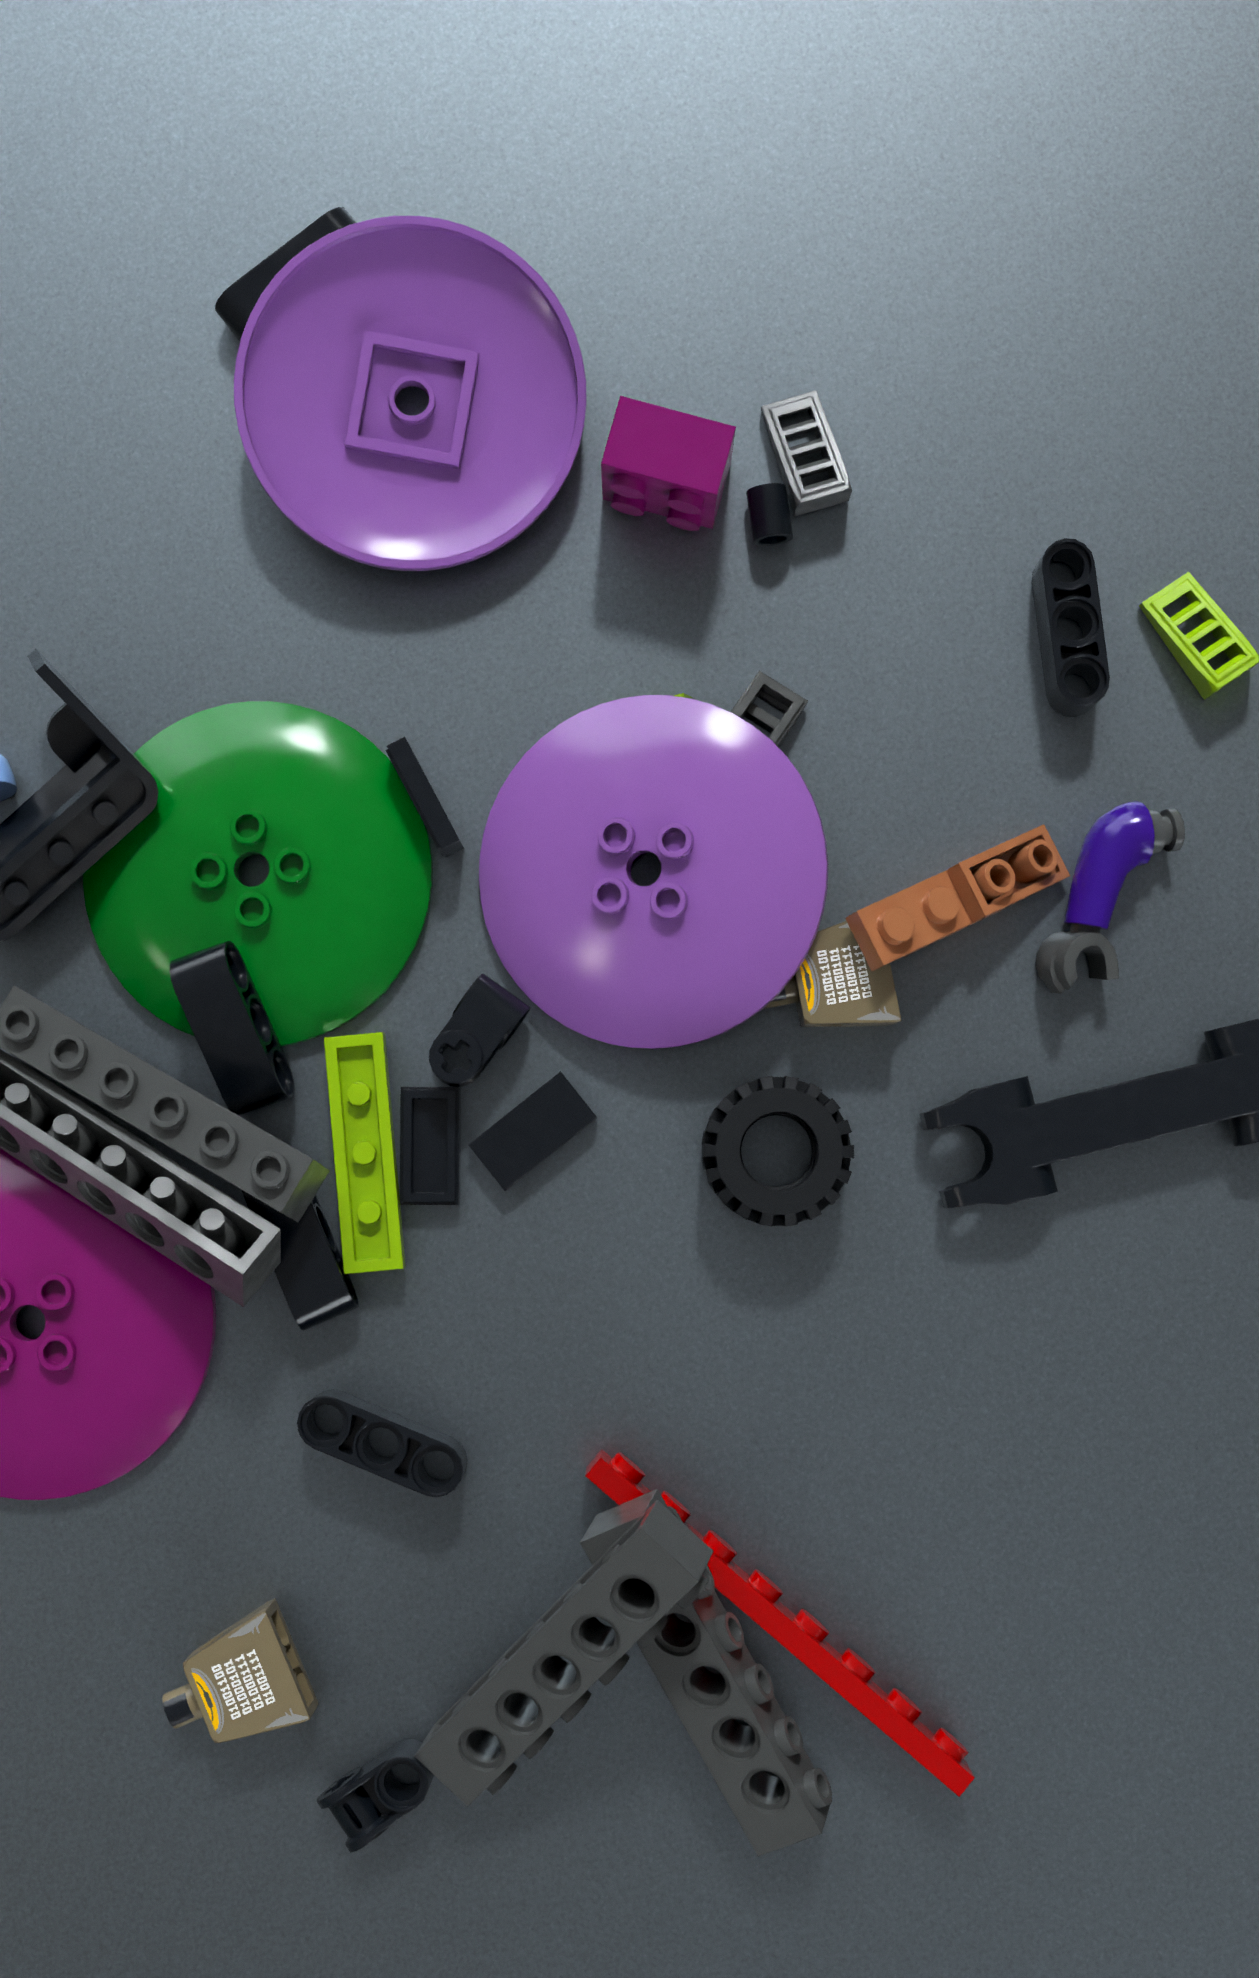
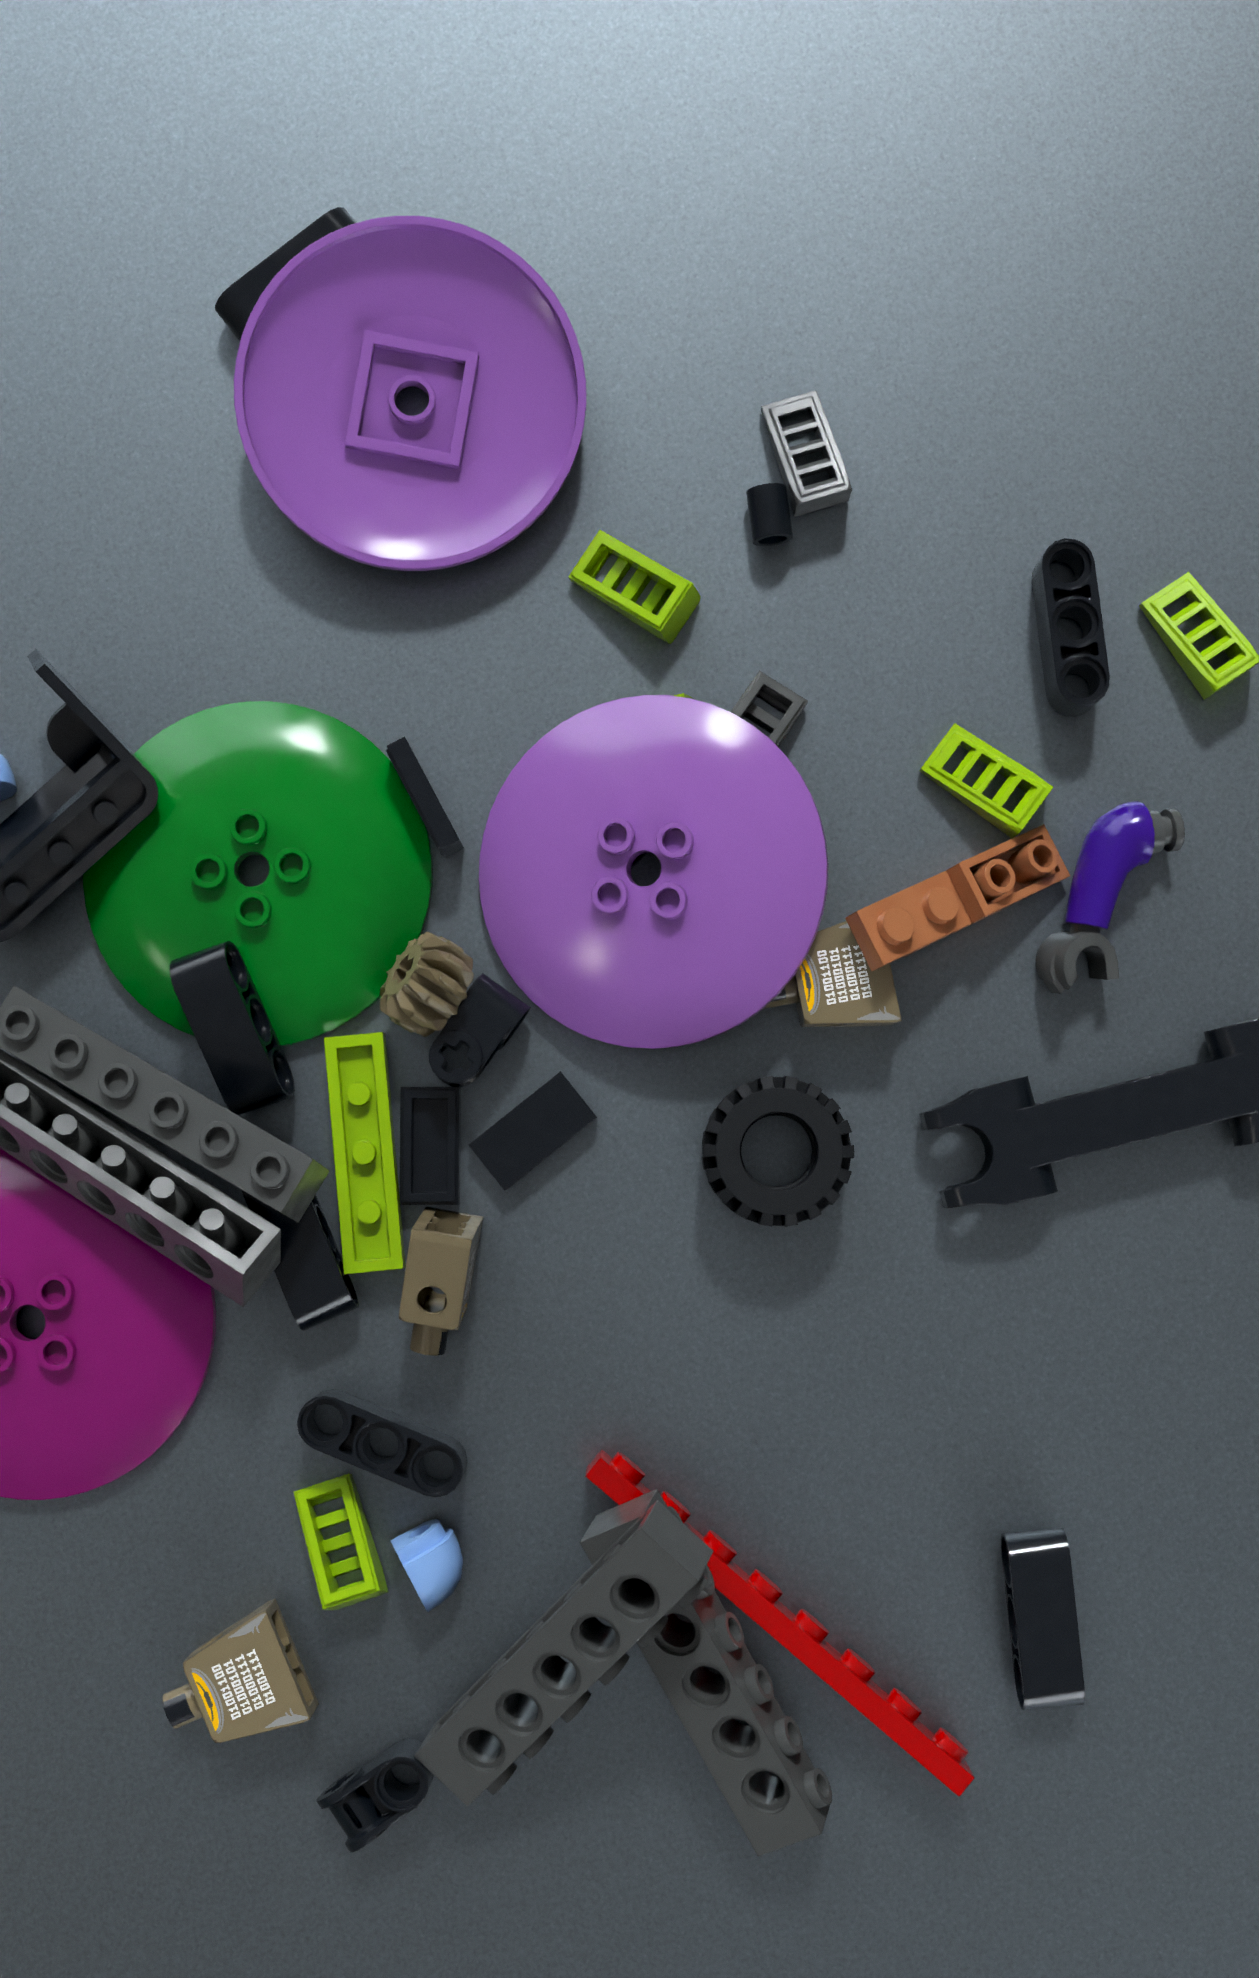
magenta brick [601,396,736,531] -> none
none -> lime slope [293,1473,389,1611]
none -> dark tan gear [380,932,474,1037]
none -> light blue piece [390,1519,463,1612]
none -> dark tan torso [399,1207,483,1356]
none -> lime slope [568,530,701,644]
none -> lime slope [919,723,1053,838]
none -> black beam [1001,1528,1085,1710]

